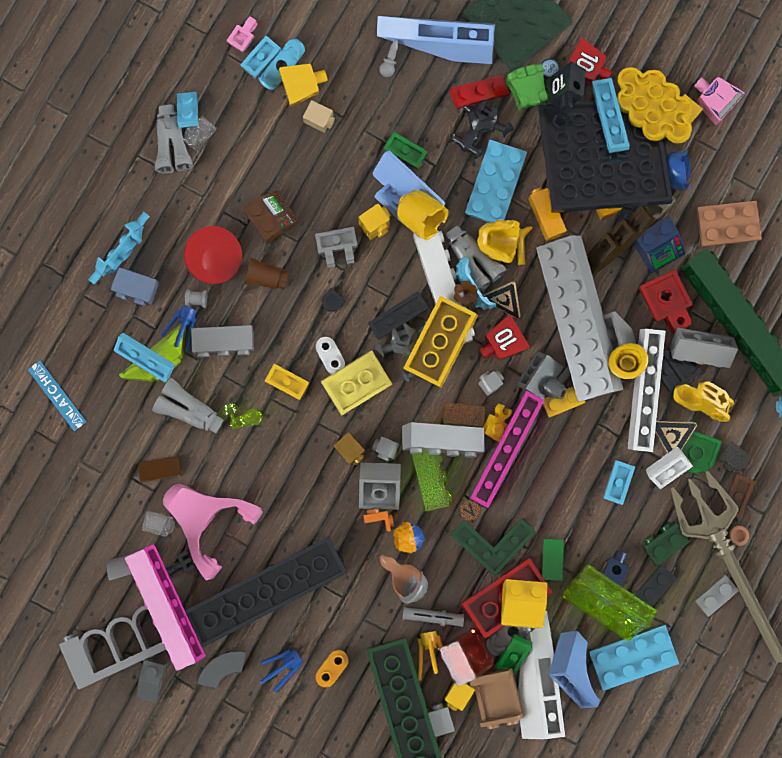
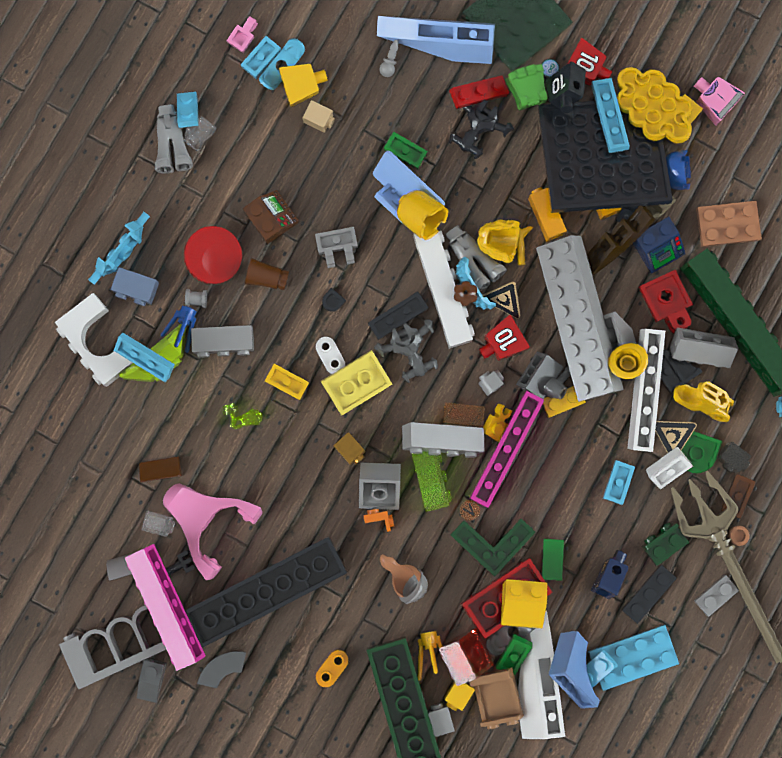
dark azure sticker [28,361,86,431] -> none
light grey piece [152,378,224,433] -> none
blue plant [260,649,303,692] -> none
yellow brick [358,203,391,241] -> none
light grey plate [371,436,400,461] -> none
light orange piece [393,522,425,554] -> none
yellow brick [403,296,478,388] -> none
light grey pin [403,607,464,627] -> none
medium azure plate [465,140,527,223] -> none
clear neon green fence [562,564,657,642] -> none
none -> white arch [55,293,133,387]
none -> medium azure plate [586,650,618,688]

